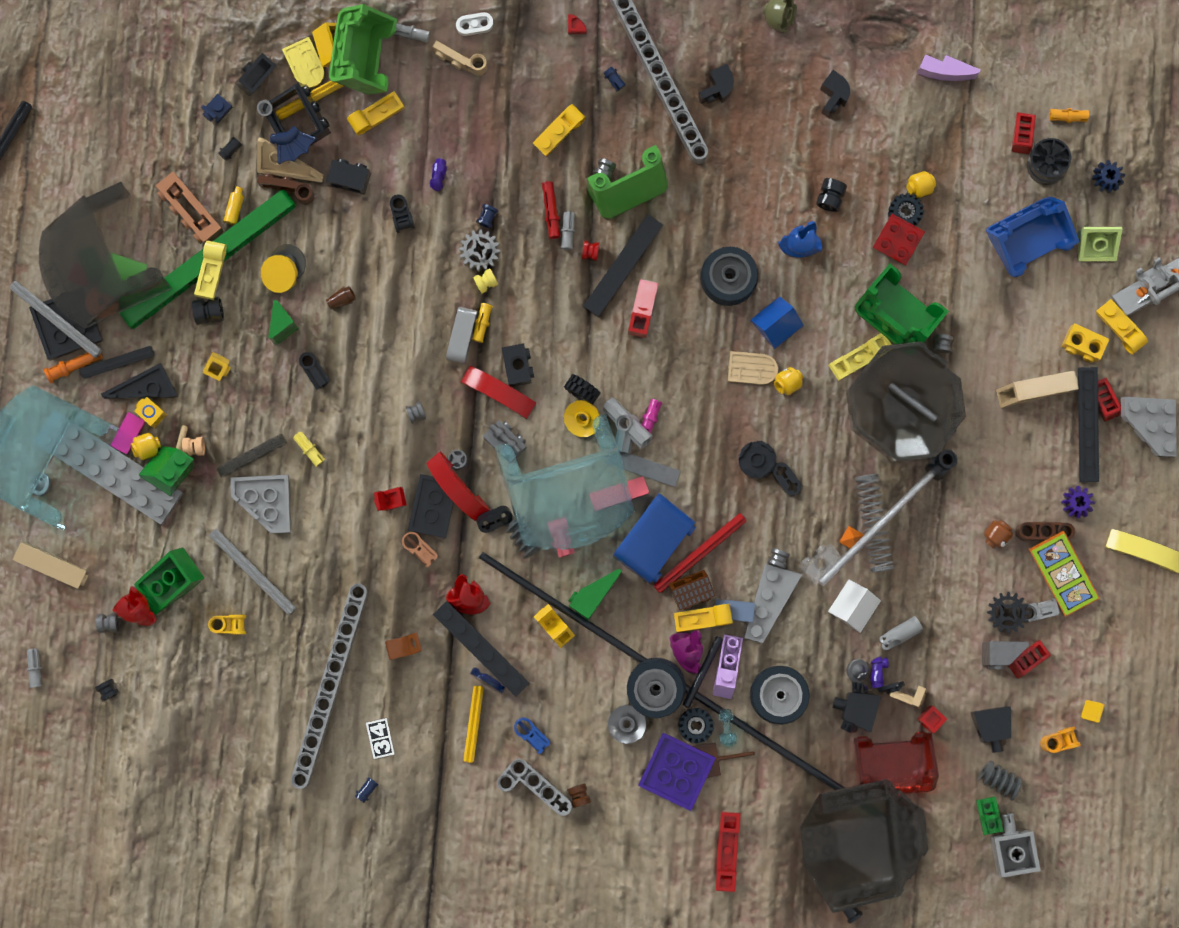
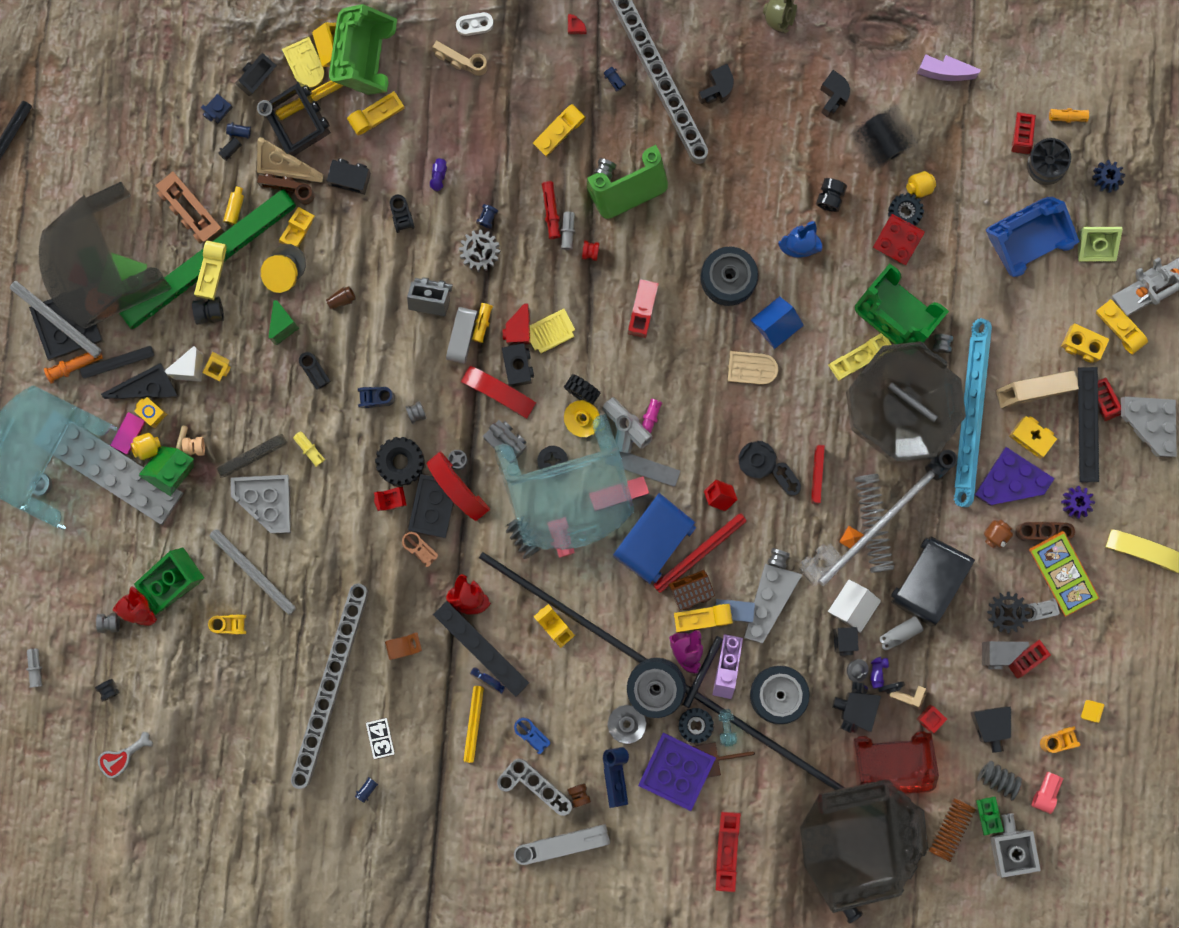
tan slope [12,540,88,589] -> none
dark blue arm [270,126,317,165] -> none
light grey axle [394,24,430,43] -> none
light yellow wheel [473,268,498,294] -> none
black beam [476,506,513,533] -> none
green slope [568,569,622,620] -> none
black tile [583,214,663,318] -> none
yellow head [774,367,803,395] -> none
none -> light grey piece [98,732,153,779]
none -> white slope [165,346,204,382]
none -> dark blue pin [226,122,251,139]
none -> yellow slope [279,207,315,247]
none -> dark blue piece [357,387,395,408]
none -> black tyre [375,437,425,486]
none -> dark grey brick [407,277,453,316]
none -> red slope [503,303,531,345]
none -> light grey piece [514,824,610,865]
none -> light yellow window [530,309,575,354]
none -> black gear [537,446,568,476]
none -> dark blue plate [603,747,629,808]
none -> red panel [704,480,738,511]
none -> red tile [811,445,825,504]
none -> black brick [833,627,859,656]
none -> black piece [850,105,918,171]
none -> black windscreen [891,536,975,626]
none -> dark orange piece [928,798,976,862]
none -> medium azure plate [954,318,992,508]
none -> dark purple plate [974,447,1055,506]
none -> yellow brick [1009,416,1057,459]
none -> coral piece [1032,772,1064,814]

